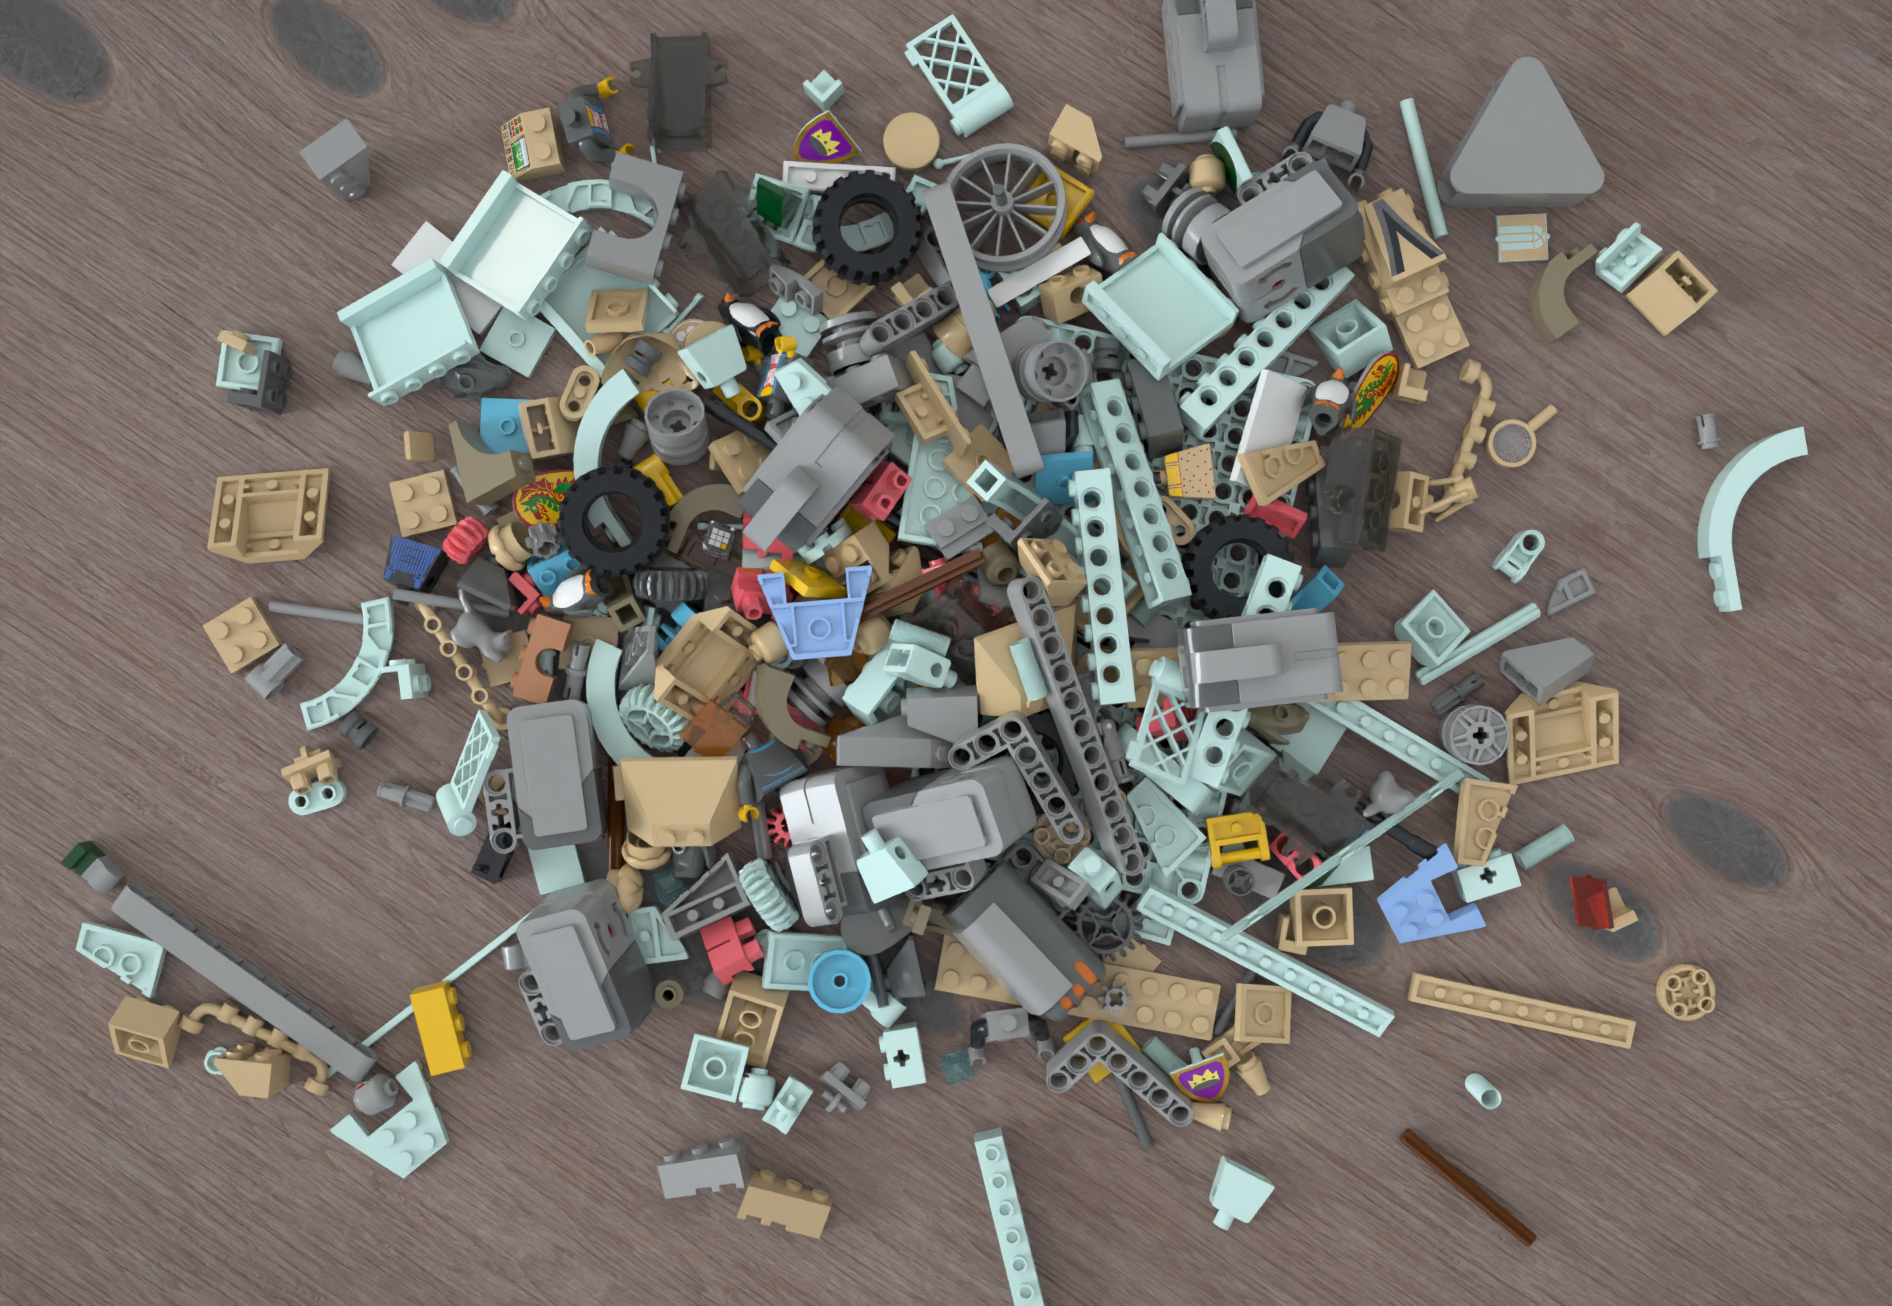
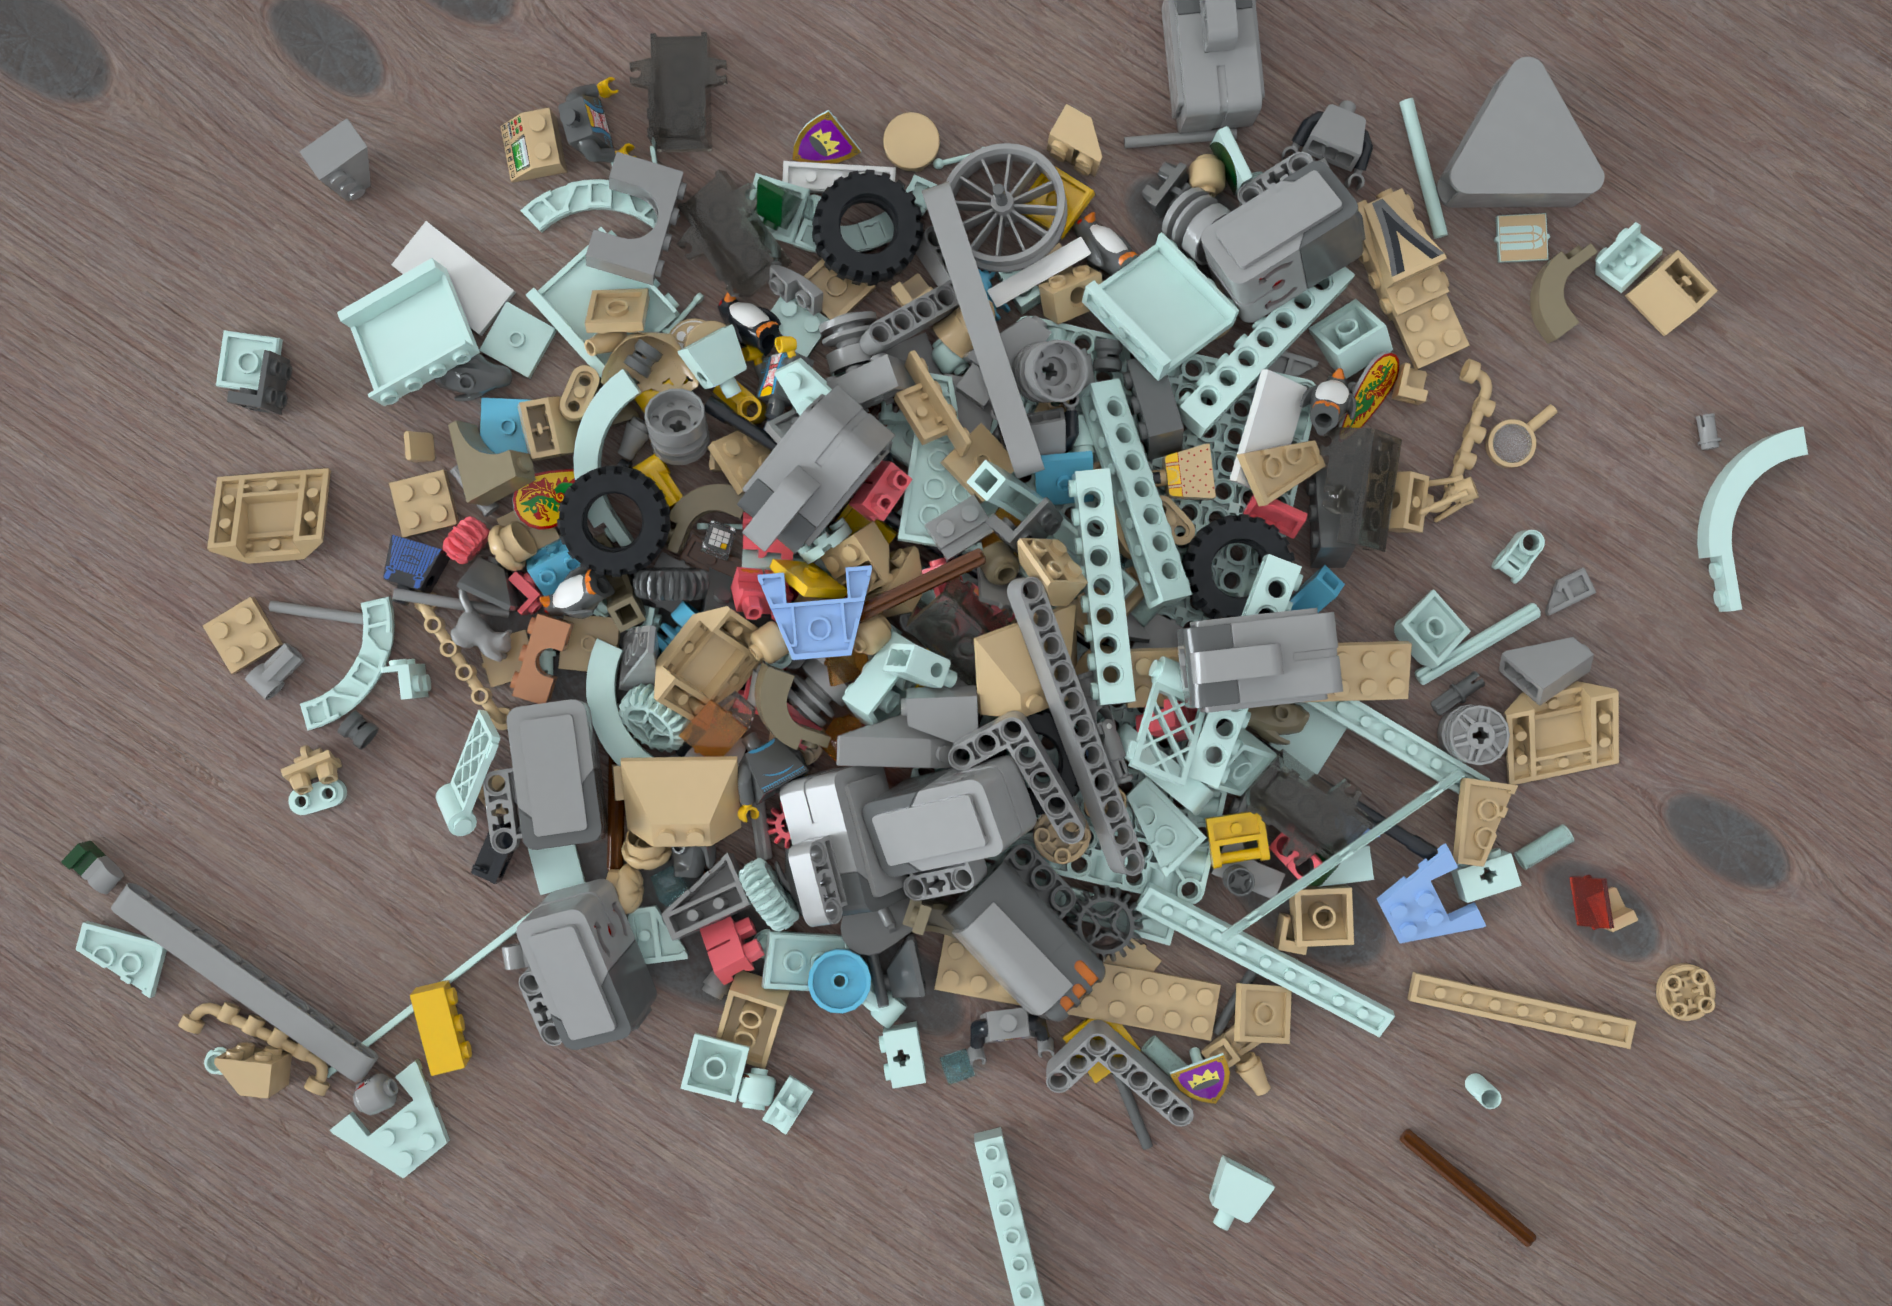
tan slope [108,996,182,1069] -> none
tan plate [217,329,258,356] -> none
light grey cone [331,350,372,386] -> none
light grey axle [377,780,435,812] -> none
light aqua panel [439,170,592,322] -> none
light grey gear [525,521,561,559] -> none
light grey pin [562,641,591,700] -> none
dark tan brick [655,976,687,1009] -> none
light grey wedge [657,1137,751,1199] -> none
tan wedge [737,1169,833,1239] -> none
light aqua panel [803,70,845,112] -> none
light grey hips [818,1062,871,1113] -> none
light aqua torso [857,828,929,904] -> none
light aqua piece [889,619,951,658] -> none
light aqua piece [904,14,1014,137] -> none
light aqua piece [1009,638,1049,701] -> none
light grey slope [1030,858,1092,911] -> none
light aqua torso [1066,846,1123,910] -> none
light grey gear [1096,979,1133,1016] -> none
tan cone [1192,1102,1232,1131] -> none
light grey animal [1363,771,1415,818] -> none

